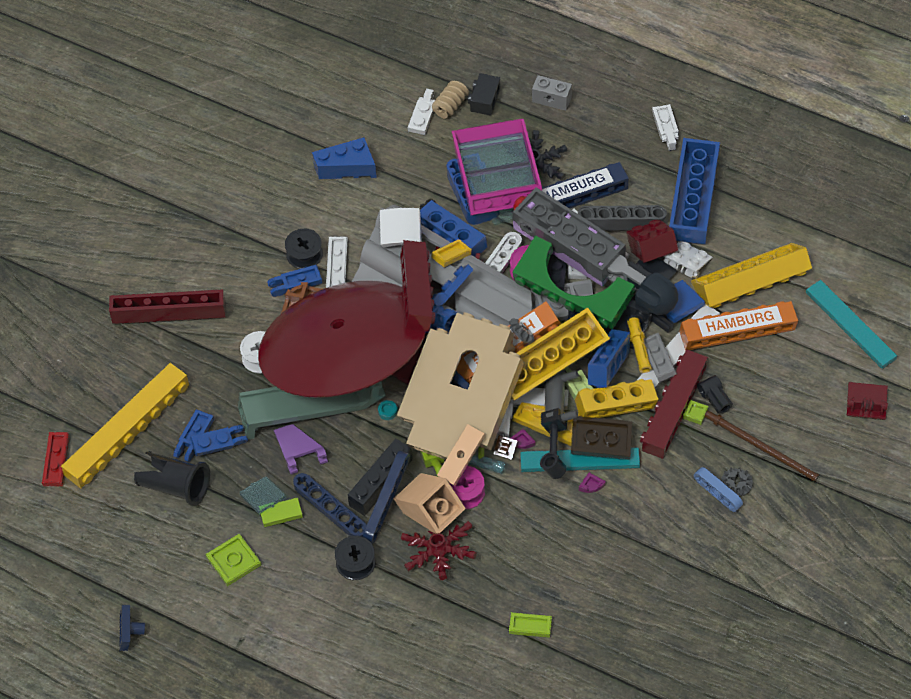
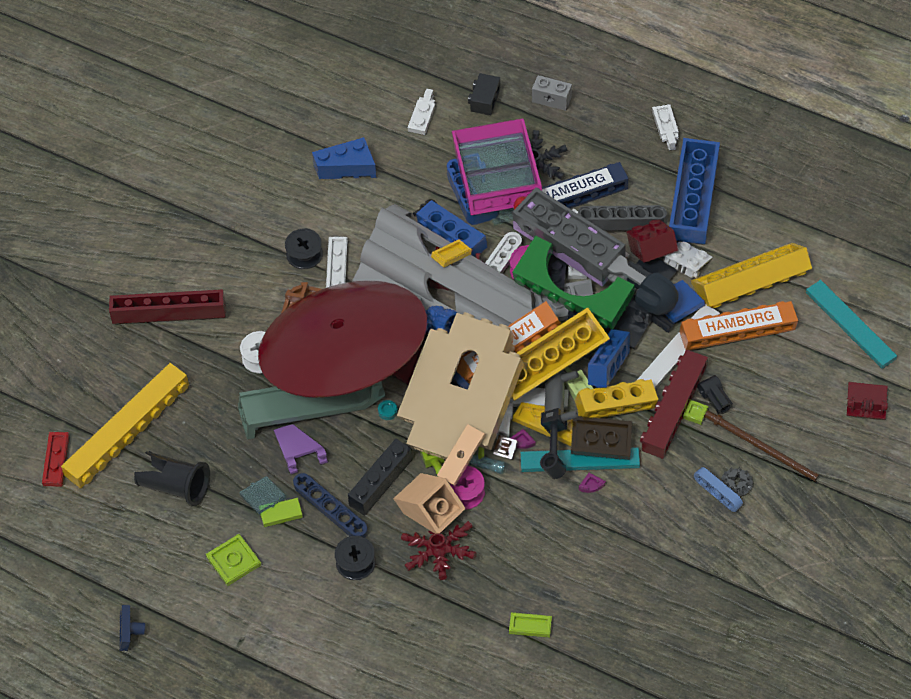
blue hinge [173,409,214,462] -> none
blue hinge [190,425,248,456] -> none
blue hinge [267,265,322,297] -> none
dark blue beam [363,450,410,544] -> none
white slope [380,208,421,248] -> none
dark red brick [400,240,435,332] -> none
blue hinge [431,264,473,307] -> none
tan piece [432,81,469,119] -> none
dark grey gear [509,318,534,344] -> none
yellow pin [627,317,652,373] -> none
light grey tile [644,333,676,382] -> none

